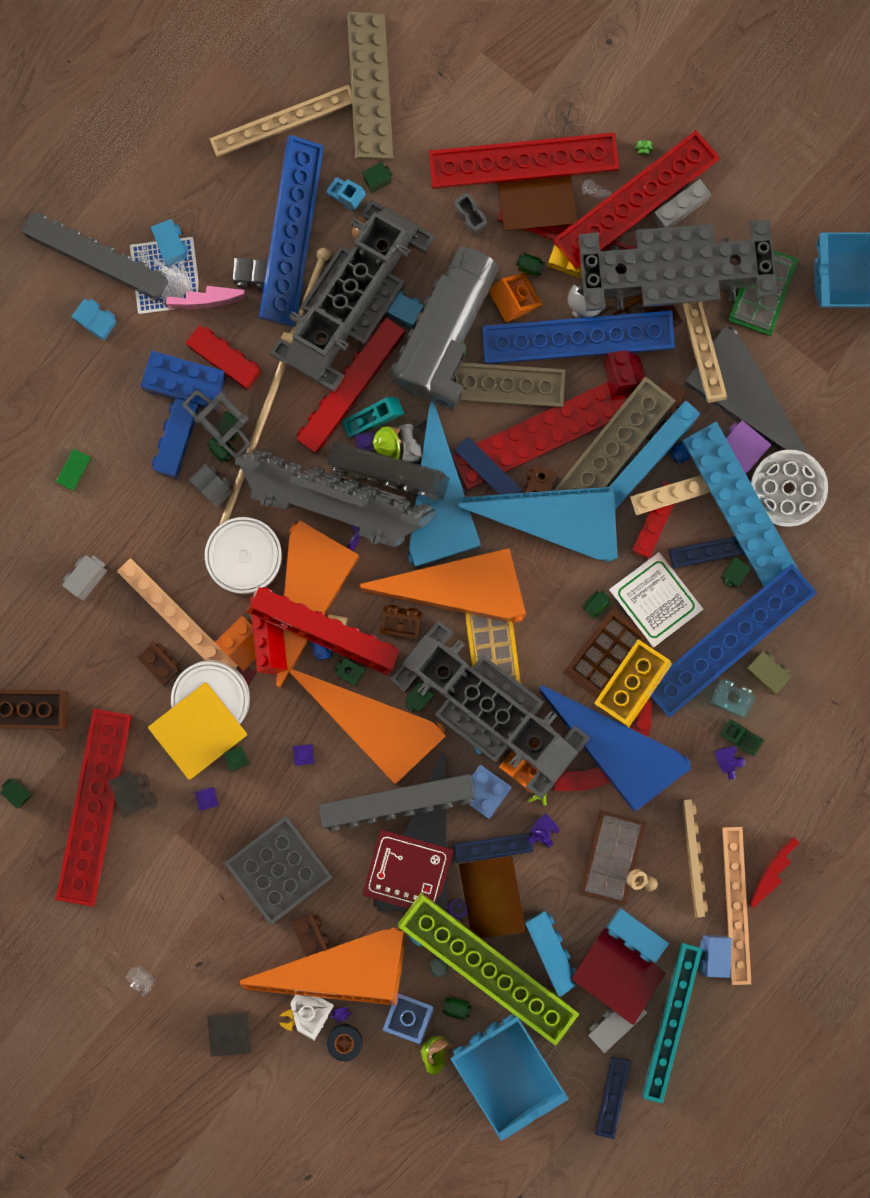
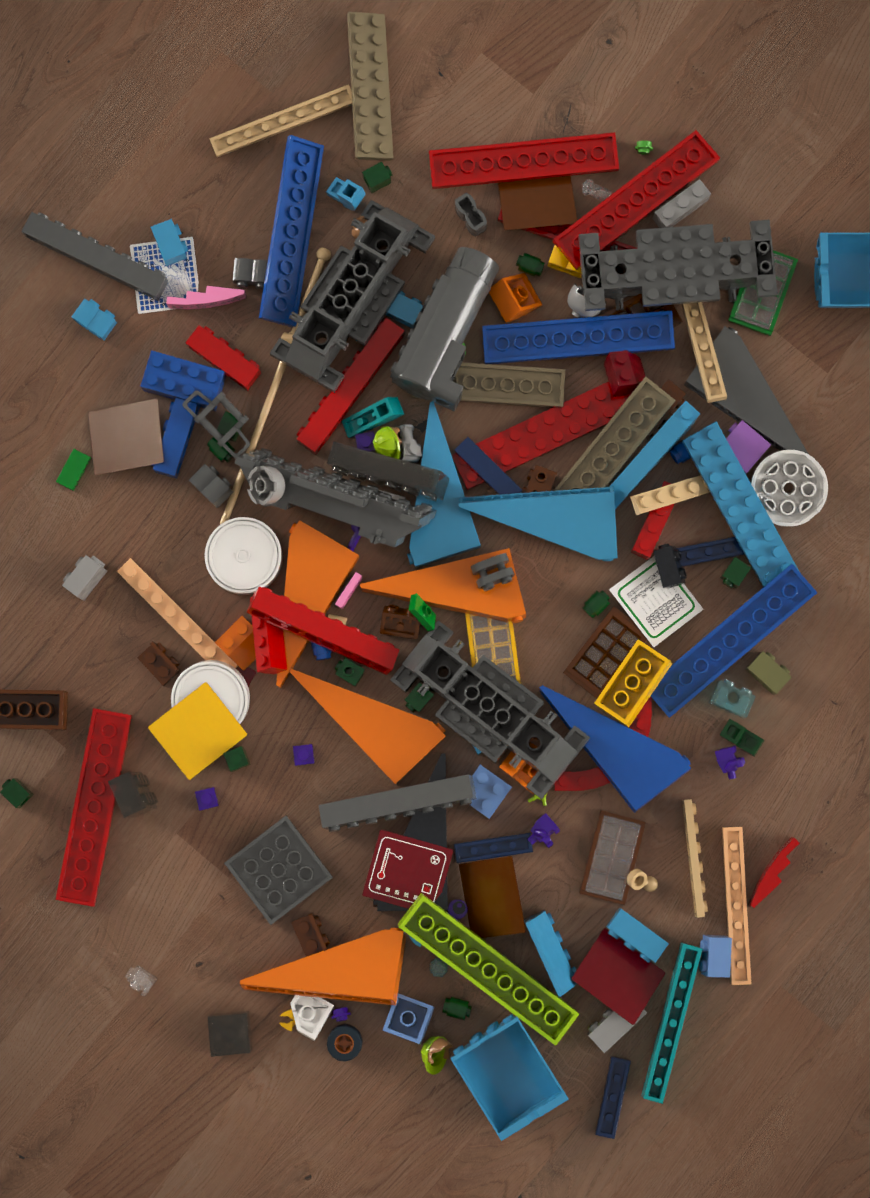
none -> reddish brown sticker [88,399,164,475]
none -> light grey cylinder [247,466,285,505]
none -> bright pink tile [335,572,362,610]
none -> green plate [409,593,436,632]
none -> dark grey brick [470,553,515,591]
none -> black brick [653,544,687,589]

